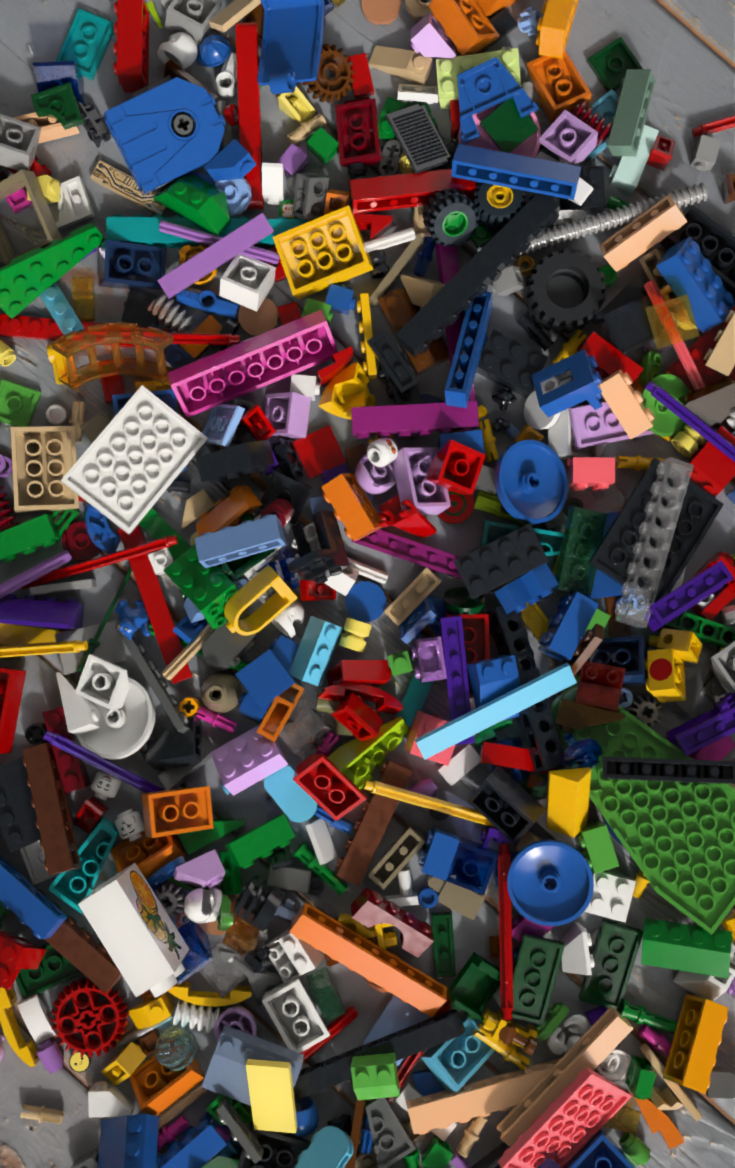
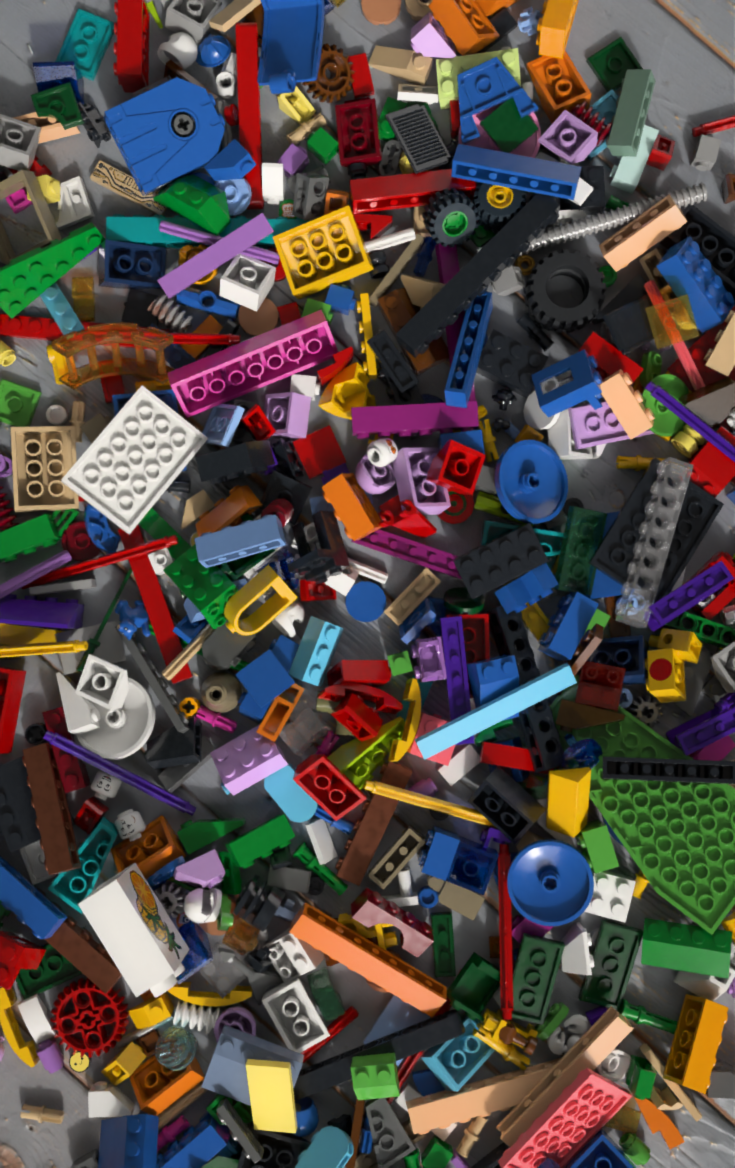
orange slope [141,786,214,838] -> none
light yellow wheel [338,618,372,653] -> none
reddish brown tile [344,444,367,470] -> none
yellow pin [552,329,587,364] -> none
coral brick [566,457,615,491] -> none
dark pink pin [638,1024,672,1057] -> none
none -> yellow slope [388,678,421,762]

